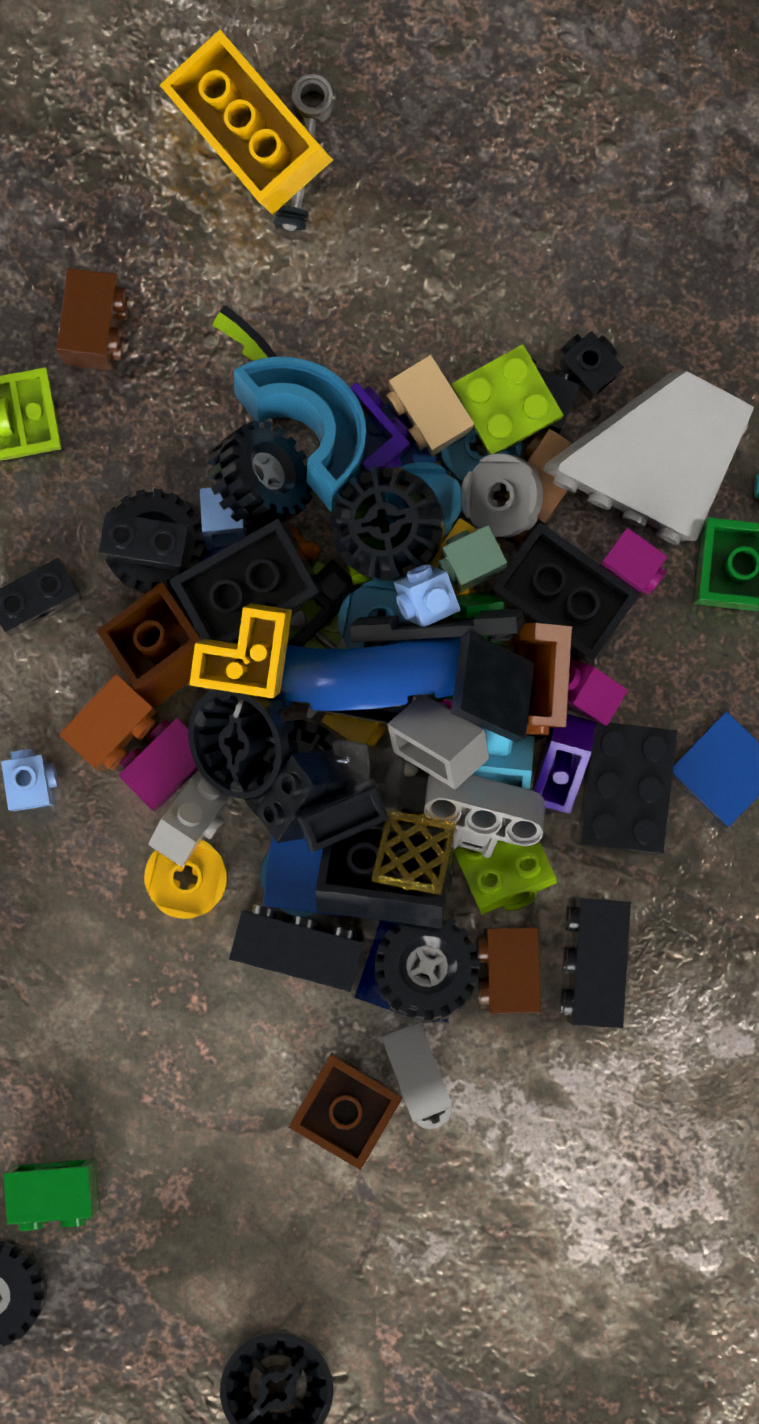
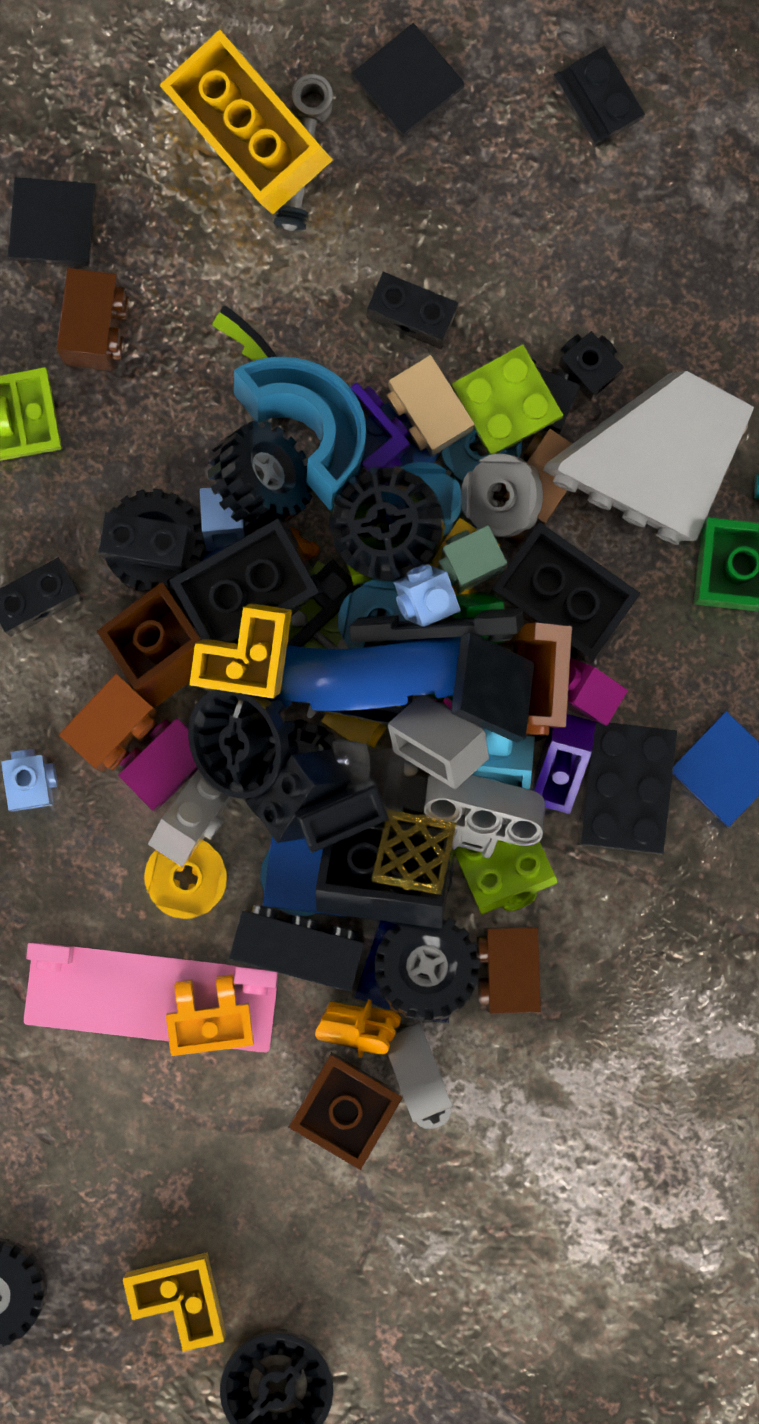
green brick [3,1158,100,1231] -> none
black brick [560,898,631,1028] -> none
magenta brick [600,528,668,595] -> none
none -> black tile [8,177,97,266]
none -> bright pink bracket [24,942,279,1053]
none -> yellow brick [123,1252,226,1352]
none -> light orange plate [166,974,254,1056]
none -> light orange arm [315,999,401,1058]
none -> black tile [351,22,465,138]
none -> black brick [367,271,459,350]
none -> black plate [553,46,645,147]

